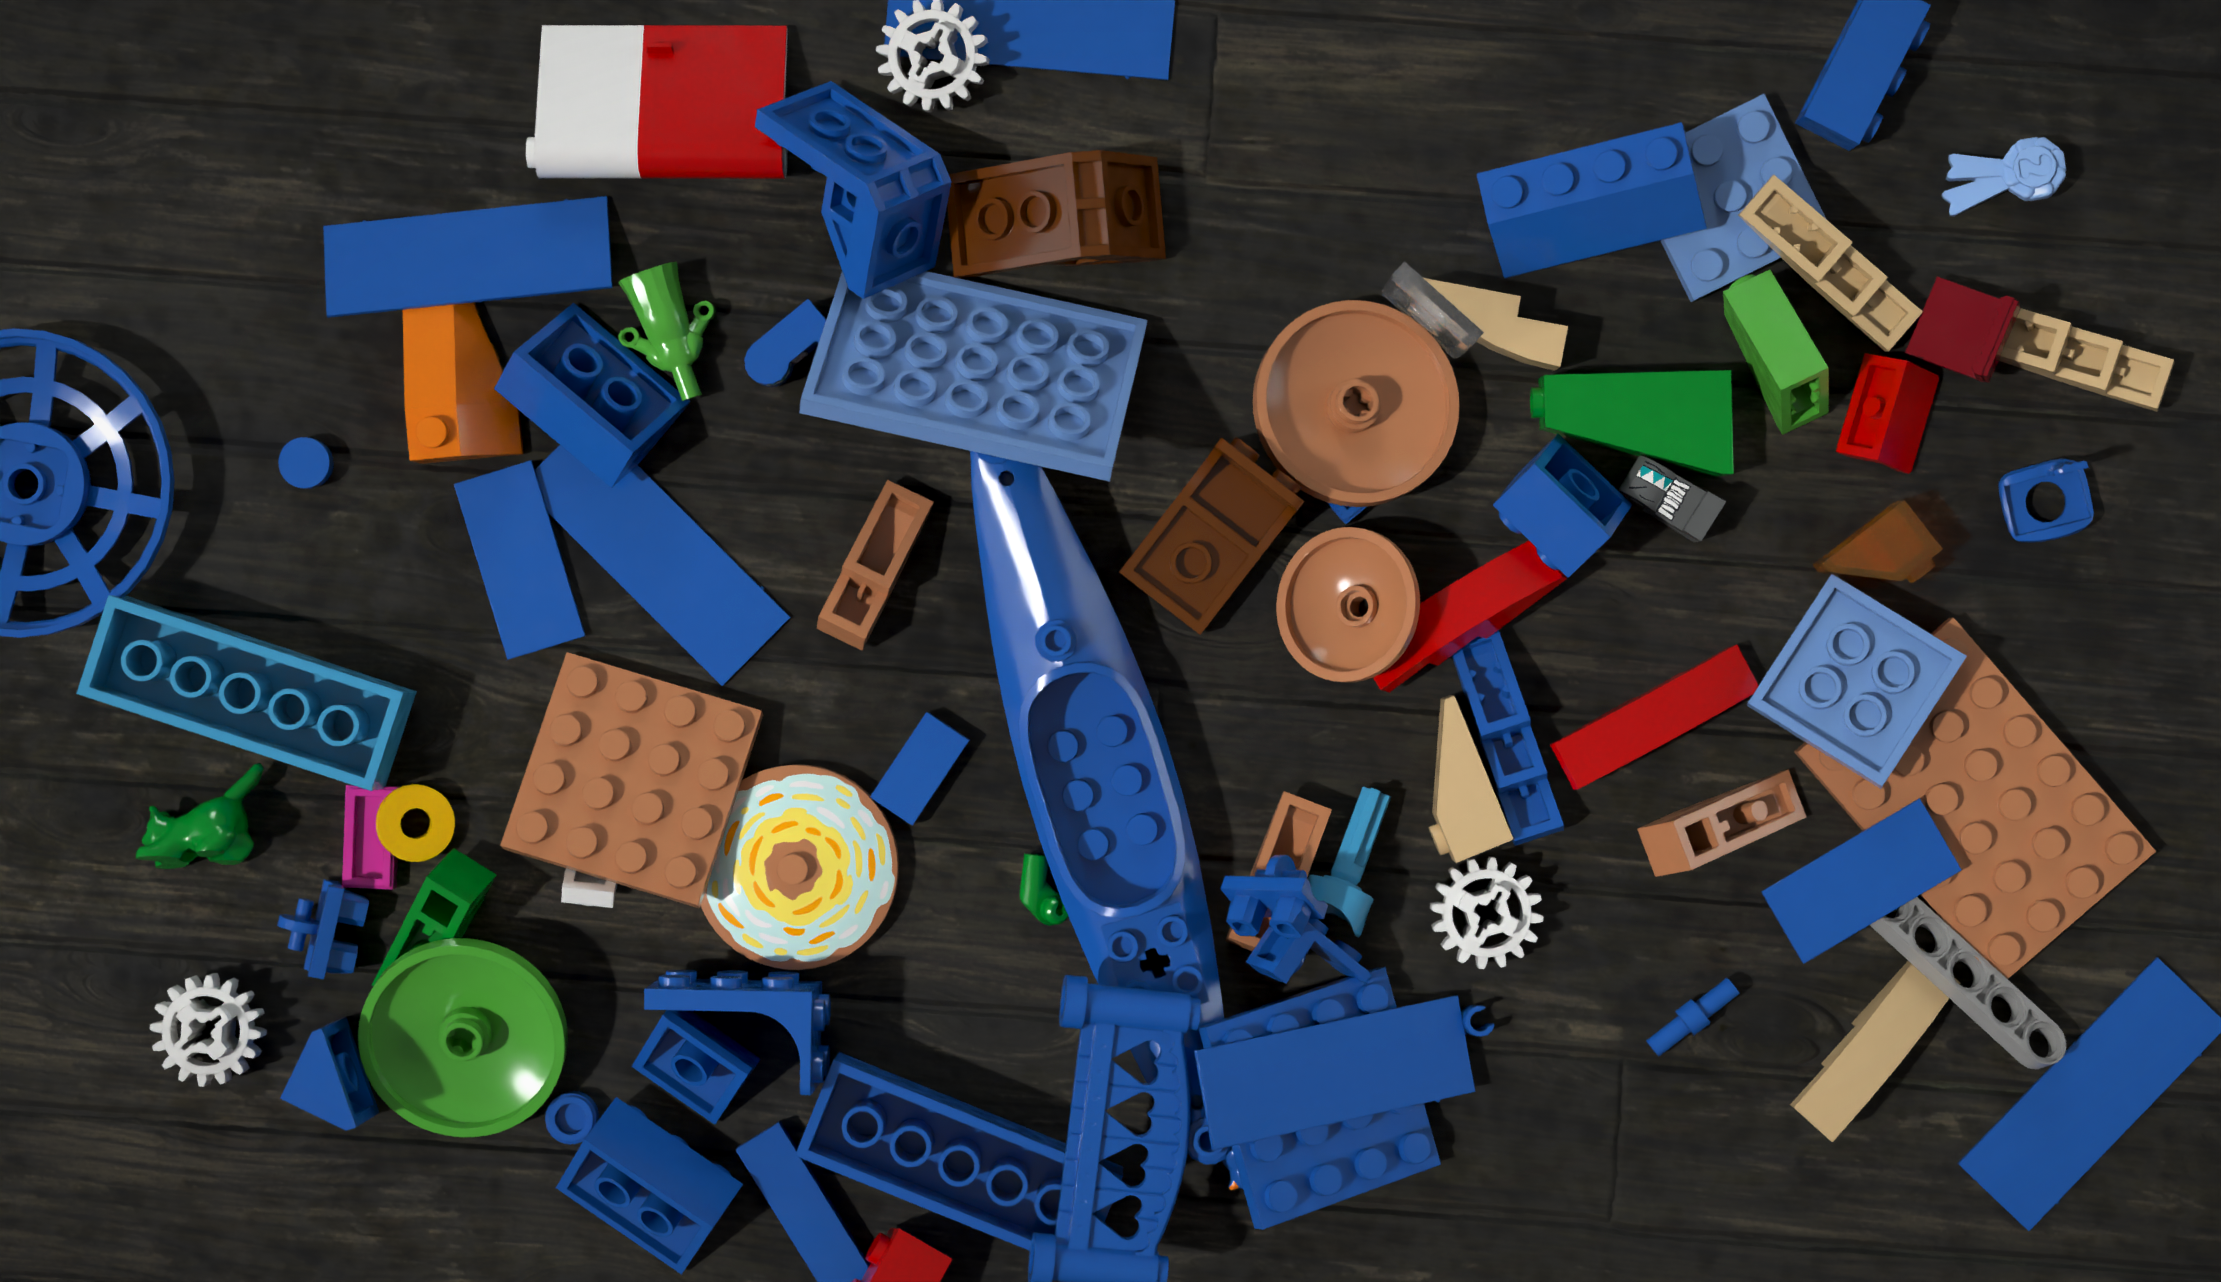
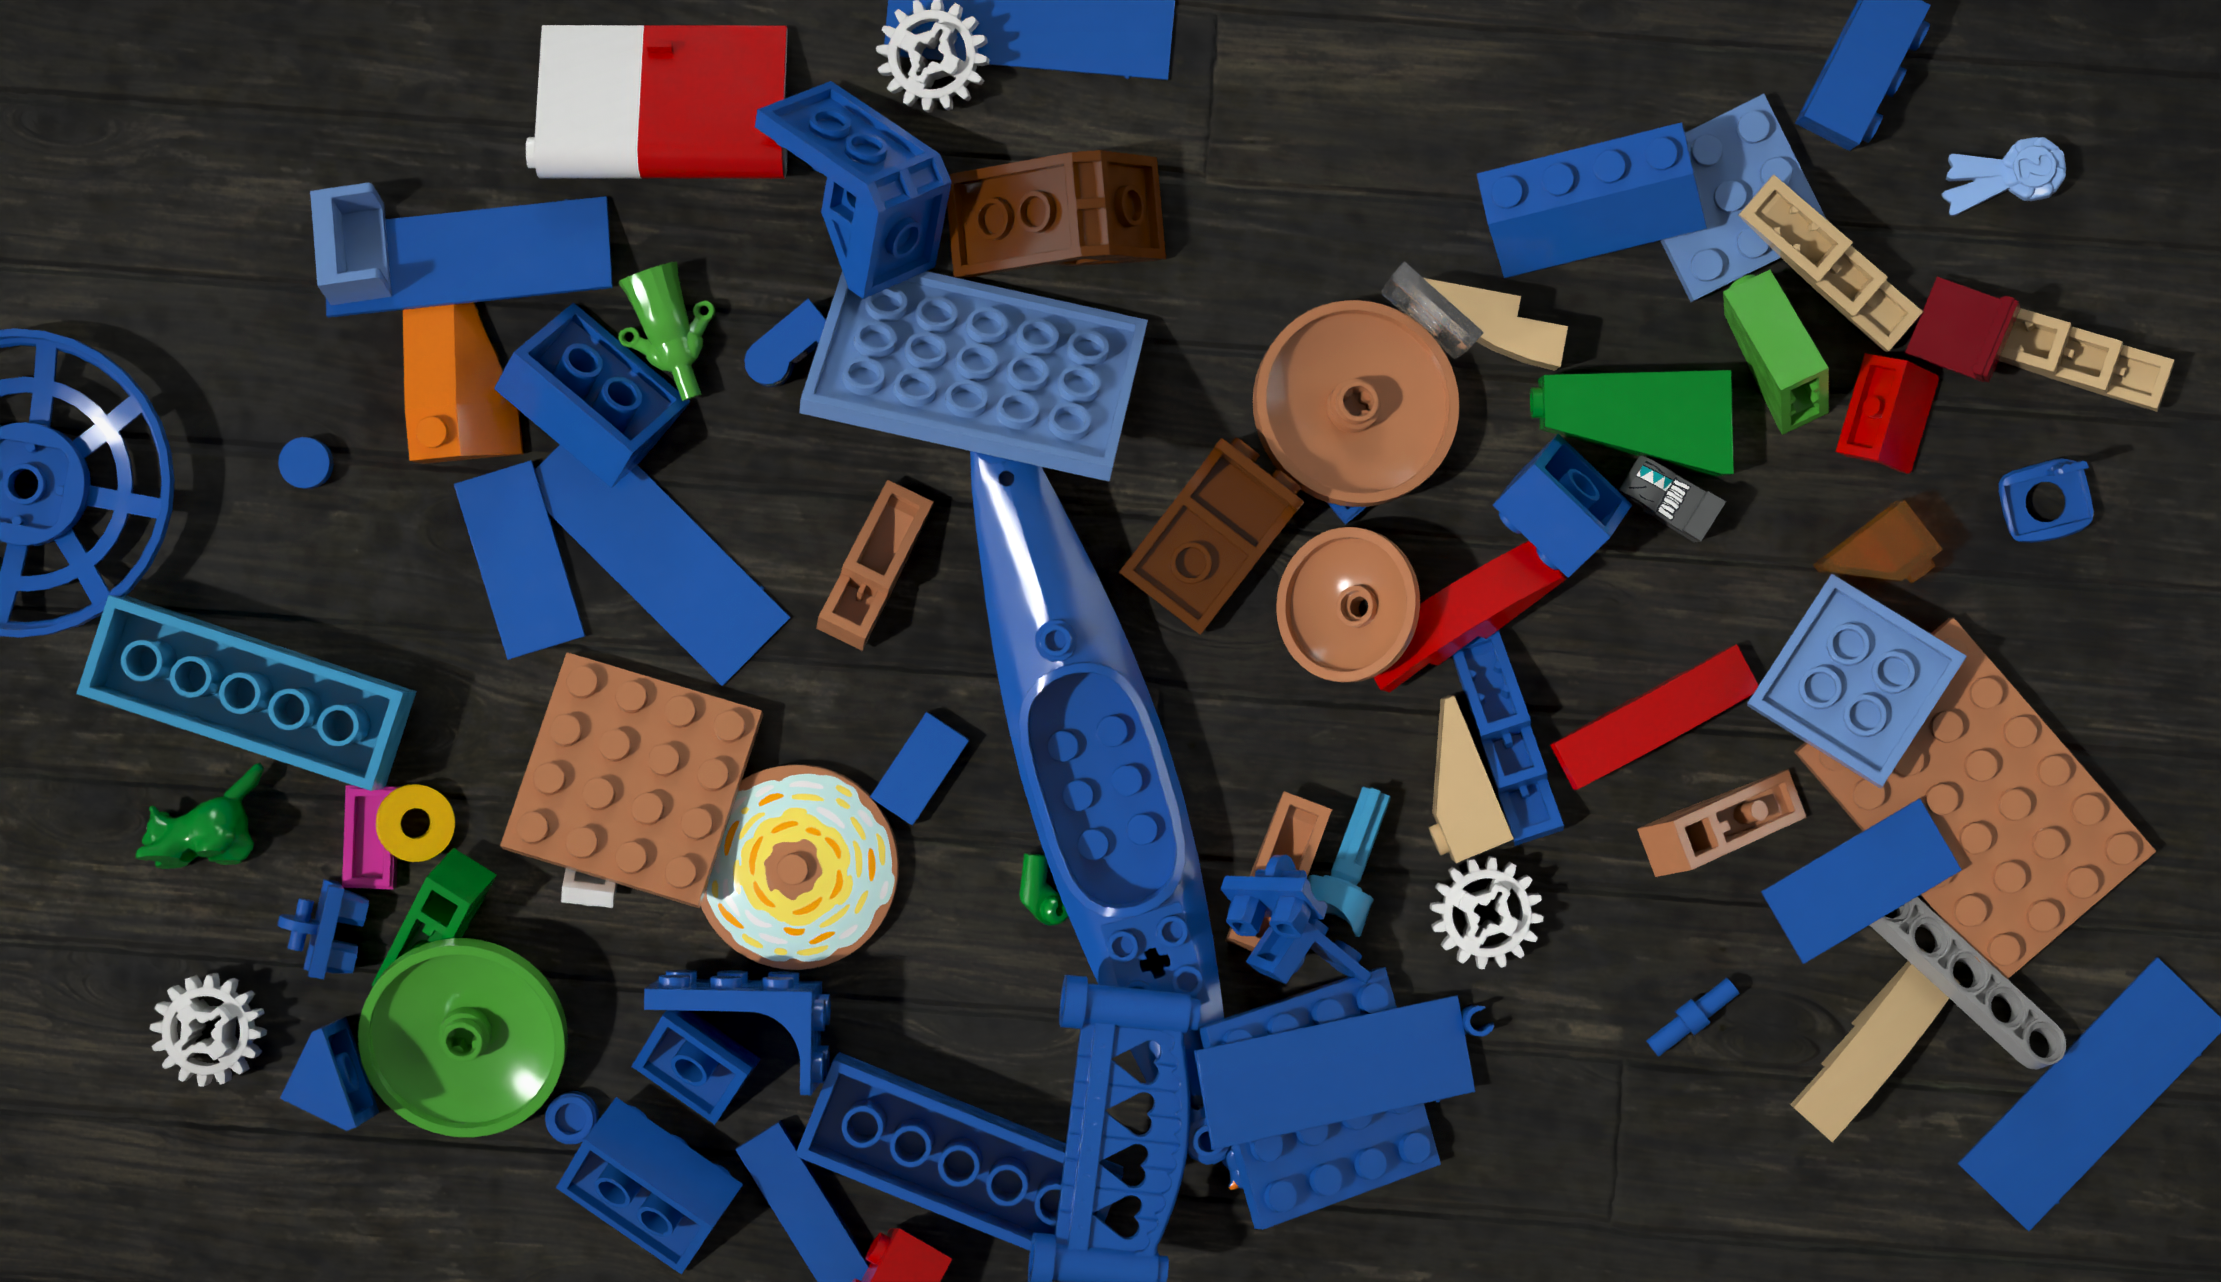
none -> medium blue panel [310,183,392,305]

